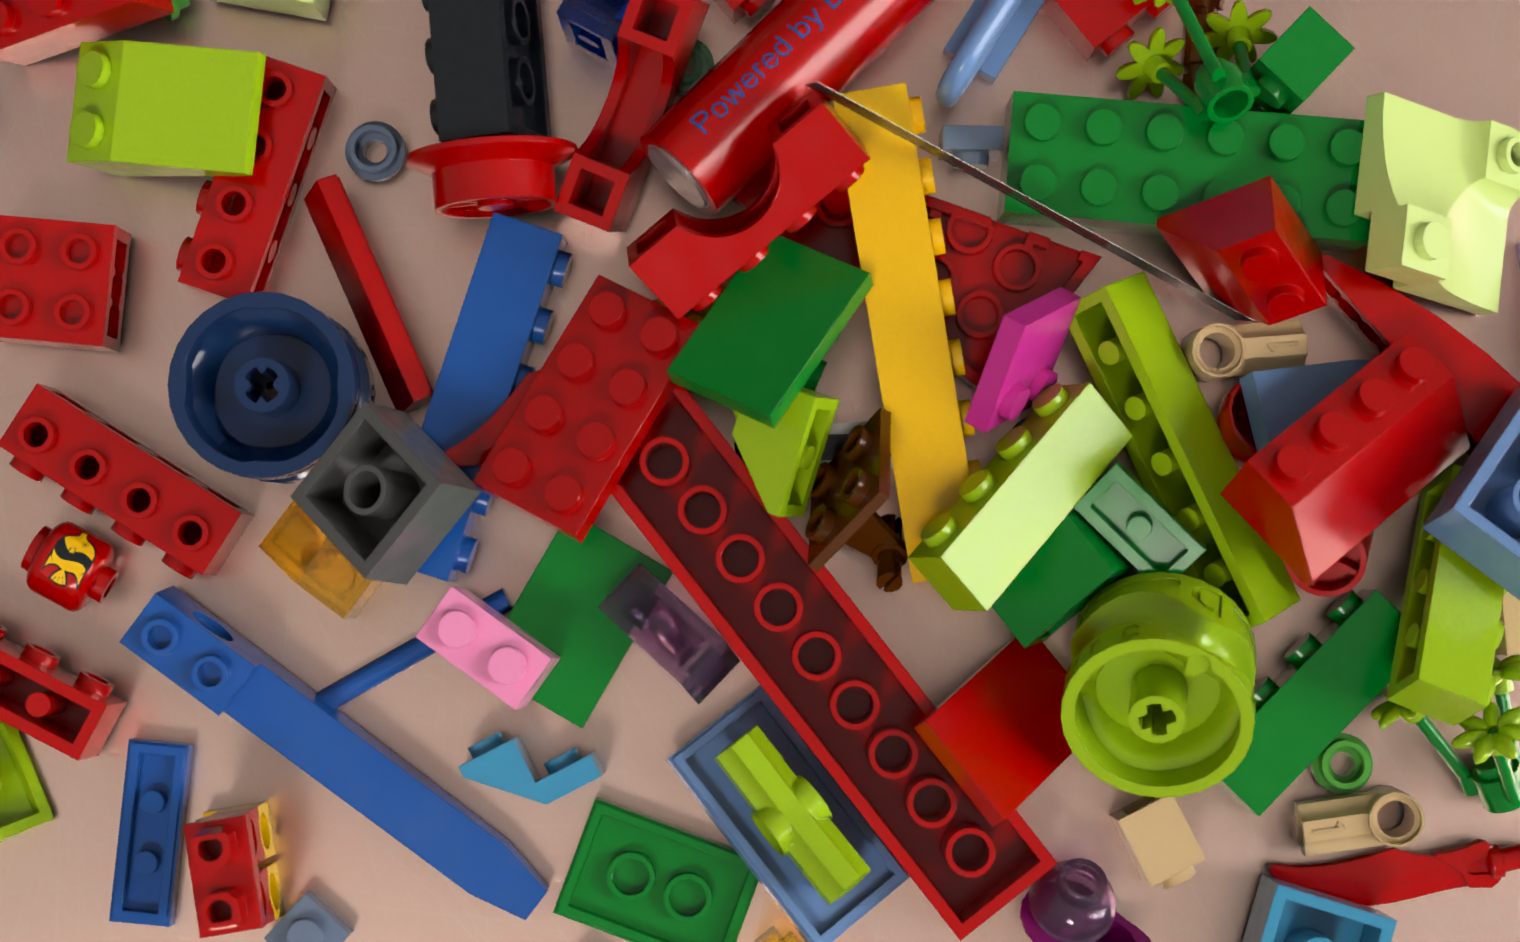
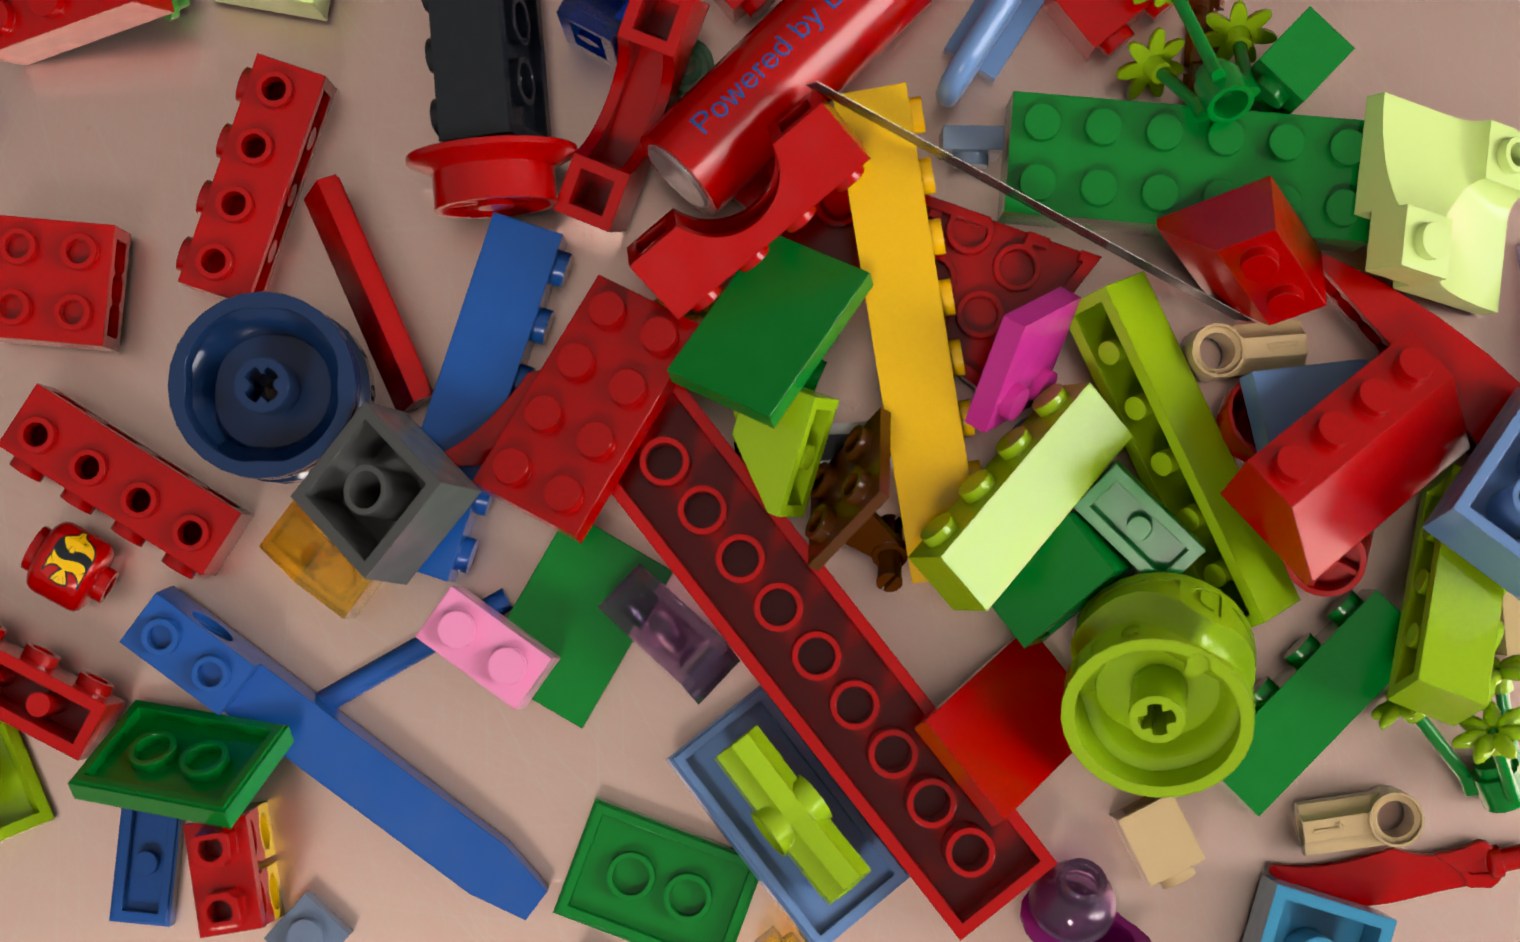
lime slope [66,40,266,176] -> none
sand blue plate [345,121,406,182] -> none
dark azure slope [459,732,605,805] -> none
bright green plate [1310,733,1373,794] -> none
none -> green tile [68,700,294,829]

